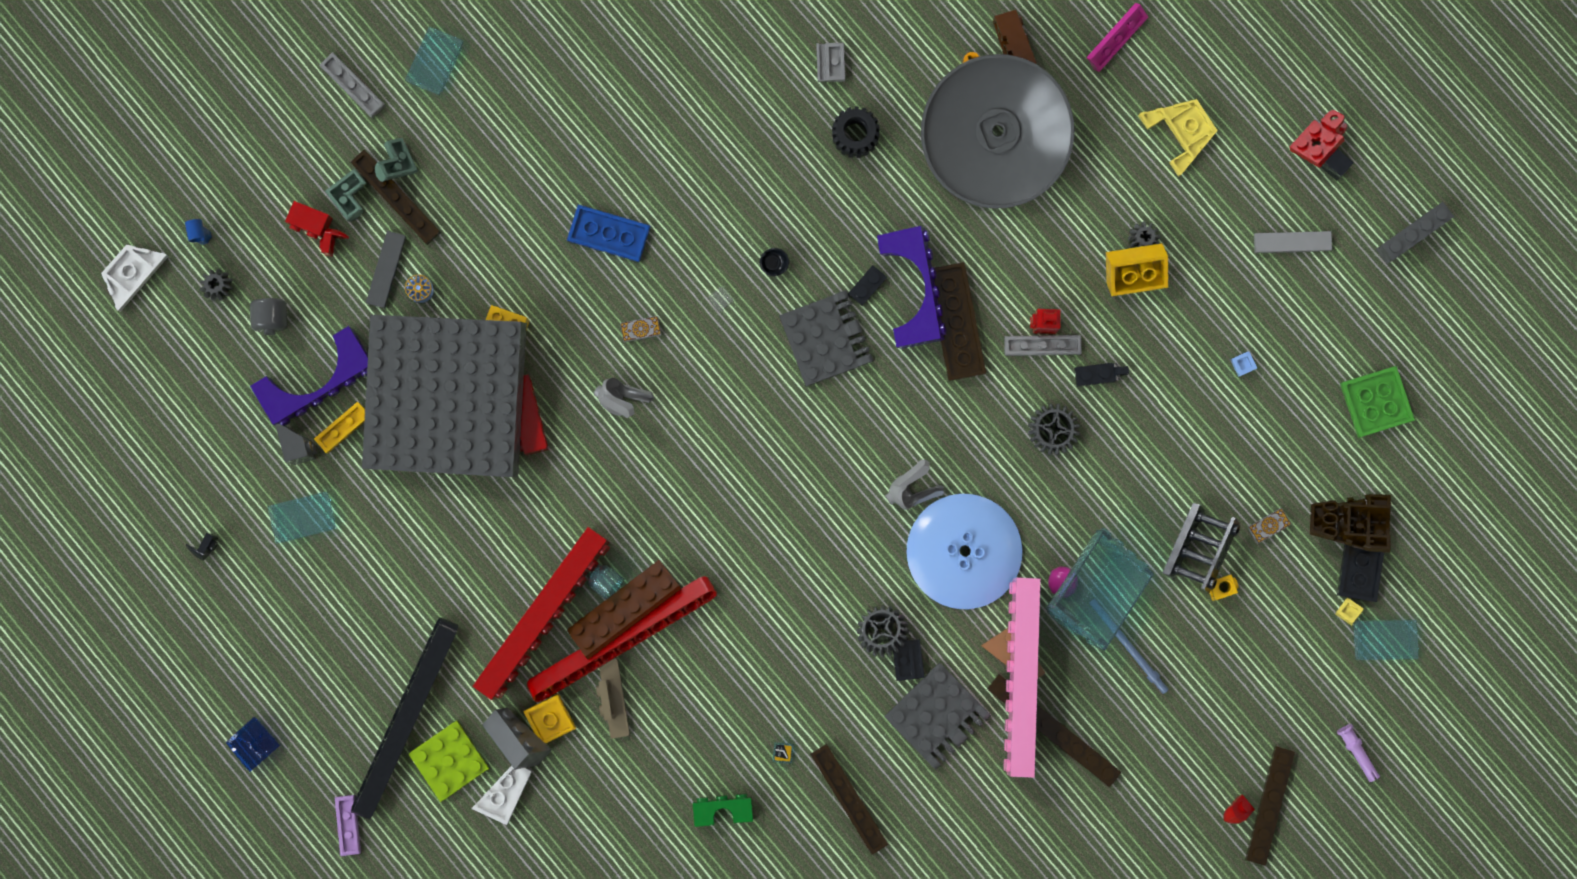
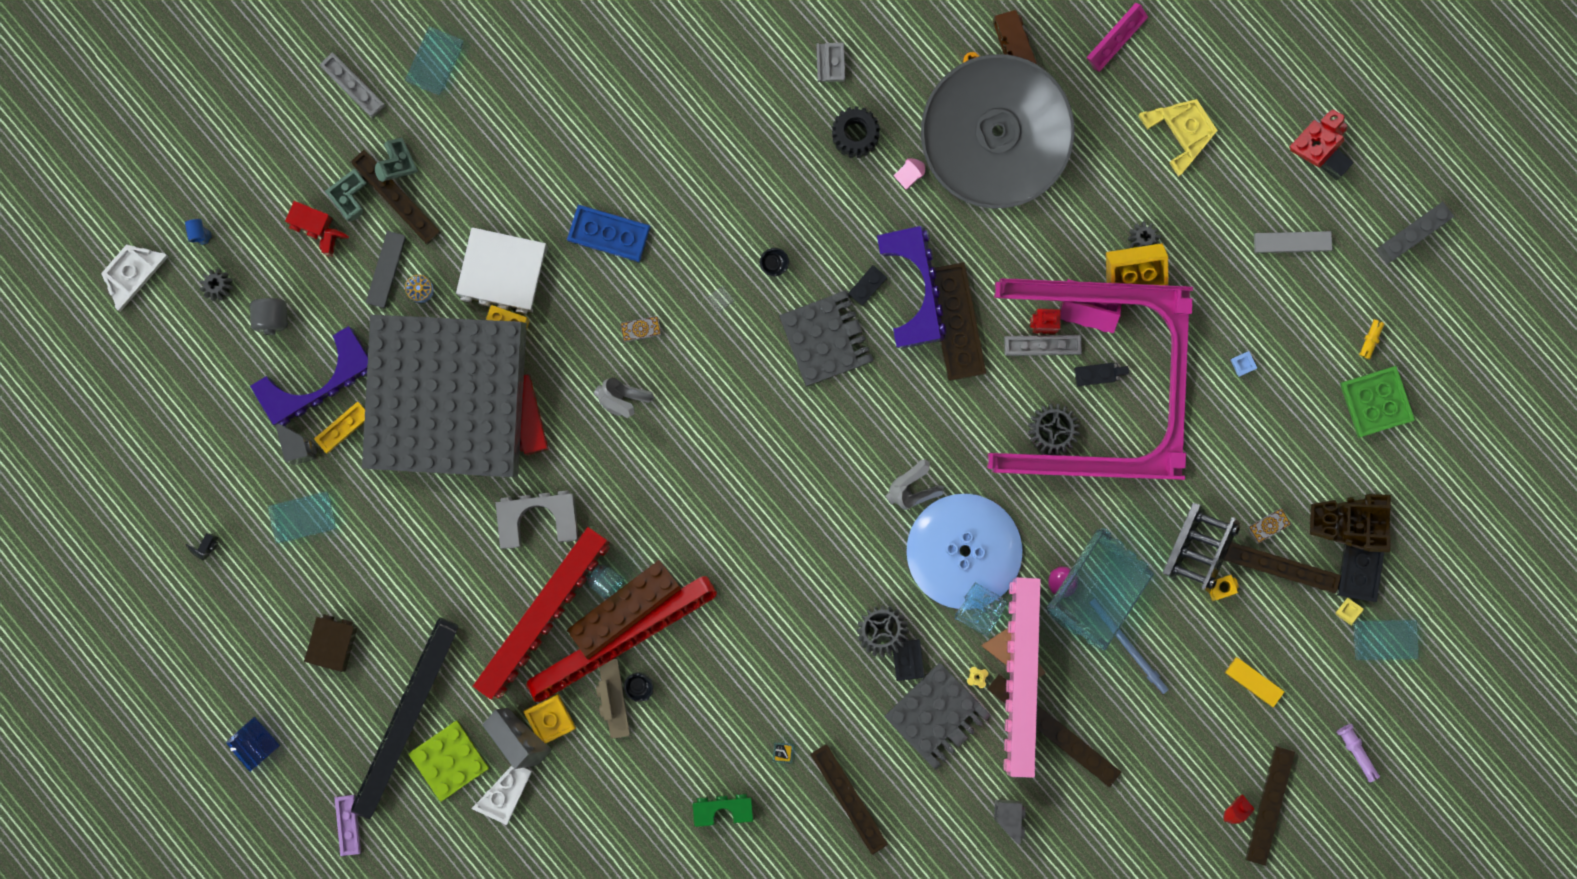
none -> dark brown brick [304,614,358,672]
none -> white panel [456,228,548,314]
none -> light grey arch [495,491,579,549]
none -> black hair [624,672,654,702]
none -> bright pink tile [894,159,925,190]
none -> clear light blue slope [954,582,1007,636]
none -> light yellow plate [967,667,988,688]
none -> dark pink piece [987,278,1193,480]
none -> flat silver slope [994,800,1025,844]
none -> dark pink slope [1060,279,1122,333]
none -> dark brown plate [1224,542,1341,594]
none -> yellow tile [1224,657,1284,707]
none -> yellow pin [1359,319,1385,359]

